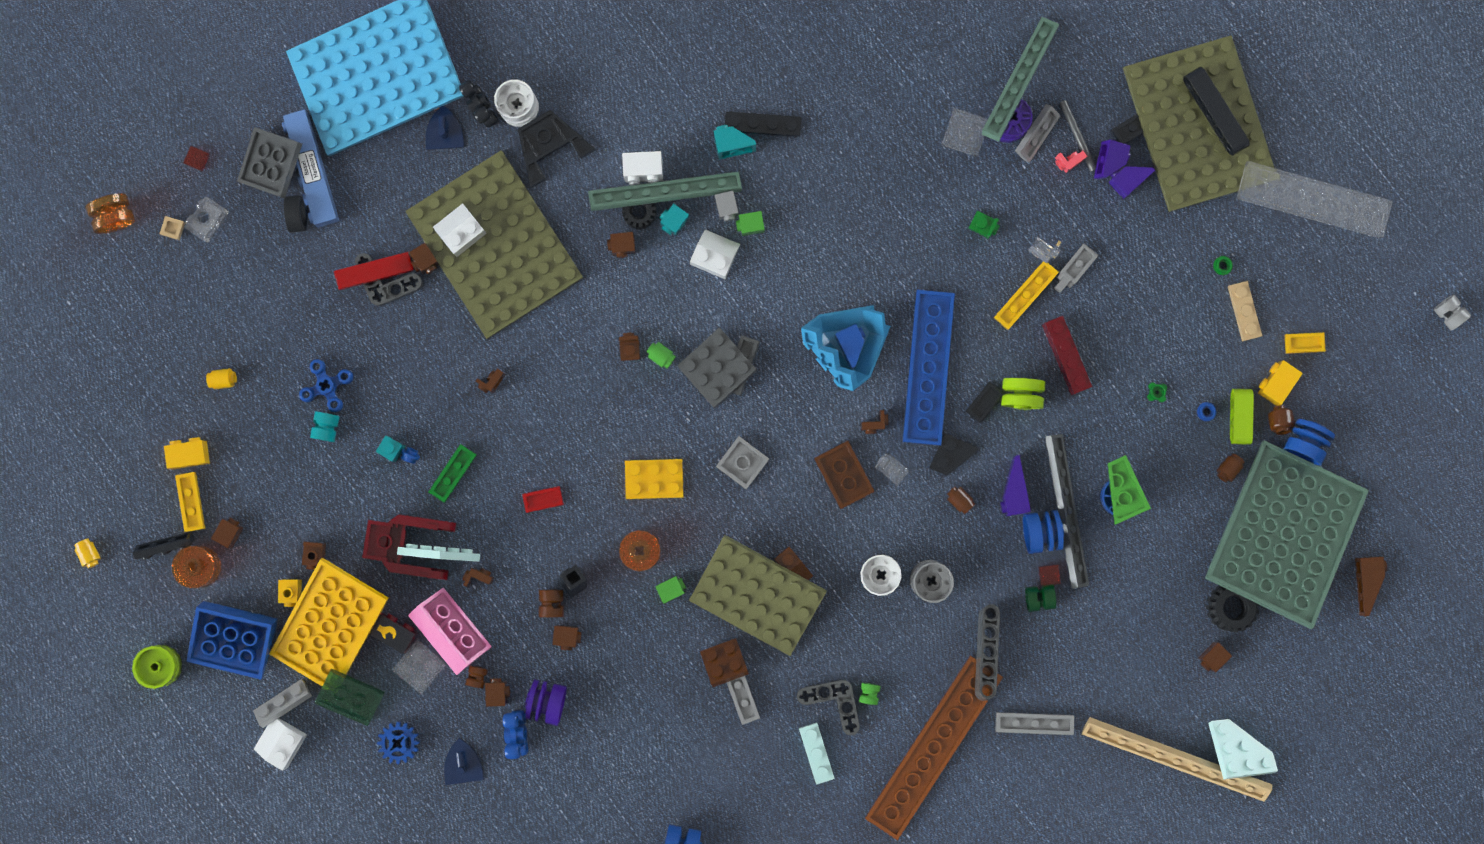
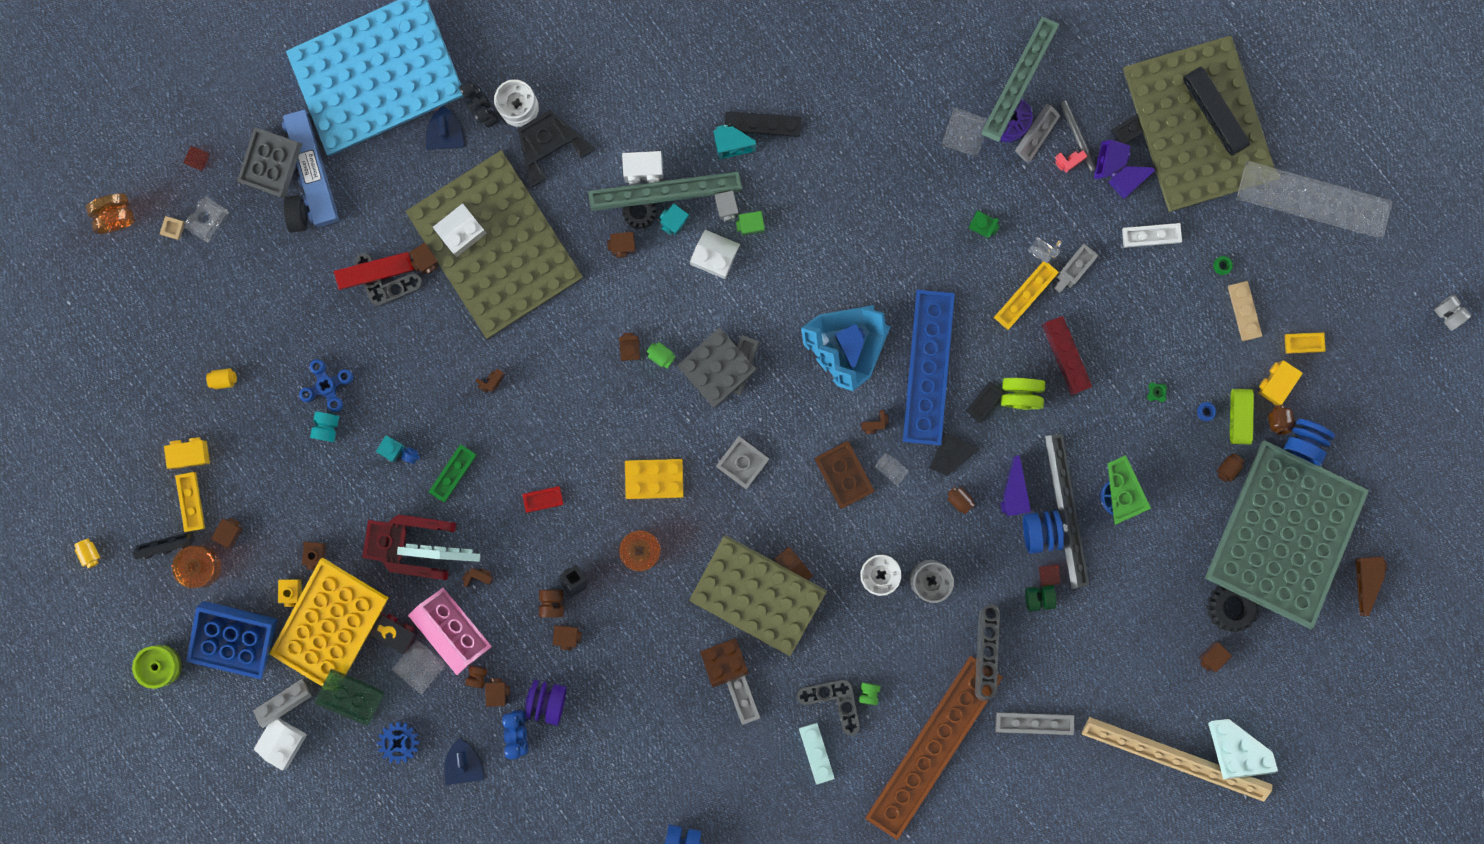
bright green brick [655,576,686,604] -> none
none -> white plate [1122,223,1182,248]

